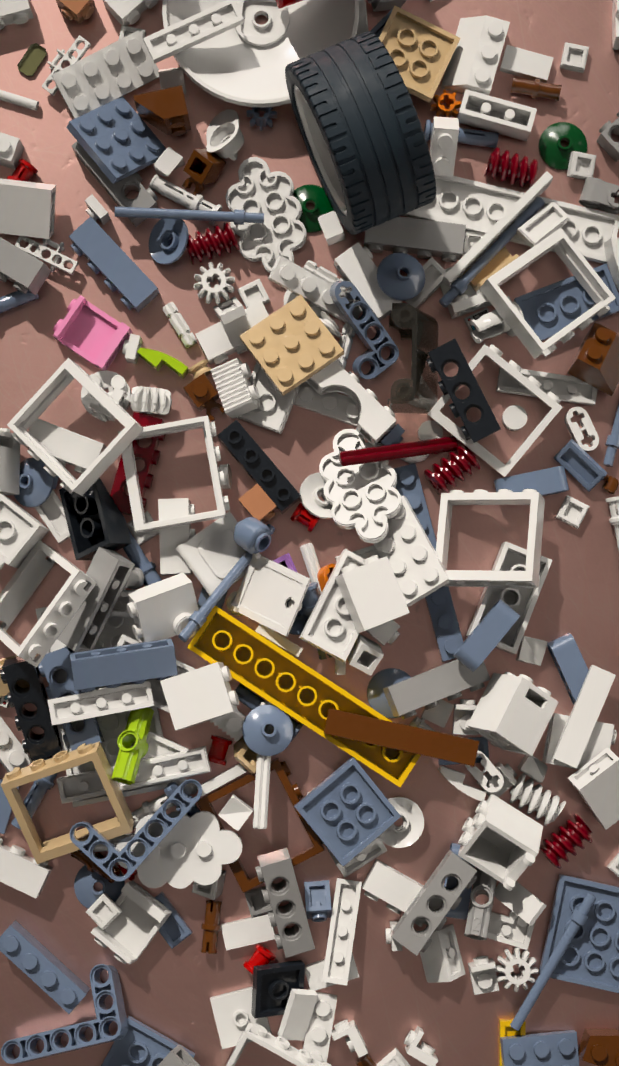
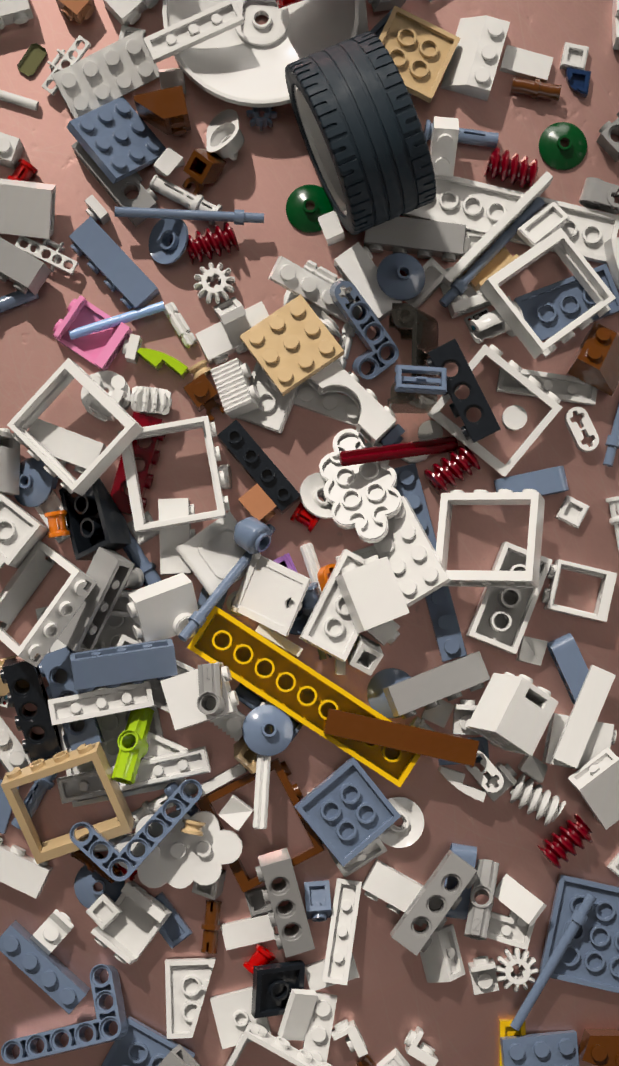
red bush [208,735,233,765] -> none
white plate [225,157,307,273] -> none
white tile [237,279,270,309] -> none
white plate [385,921,402,951] -> none
orange gear [430,89,461,118] -> none
sand blue beam [453,599,520,672] -> none
white brick [458,89,537,141] -> none
white container [458,794,543,891] -> none
sand blue tile [553,439,608,492] -> none
white tile [567,151,597,180] -> none
reddish brown hand [602,475,619,494] -> none
none -> white bracket [30,909,74,955]
none -> orange bush [44,510,70,538]
none -> light blue bar [68,301,166,340]
none -> white wing [165,957,216,1039]
none -> tan bush [181,818,206,836]
none -> light grey piece [197,663,226,716]
none -> sand blue tile [395,365,447,395]
none -> white window [542,559,617,623]
none -> dark blue tile [565,68,591,98]

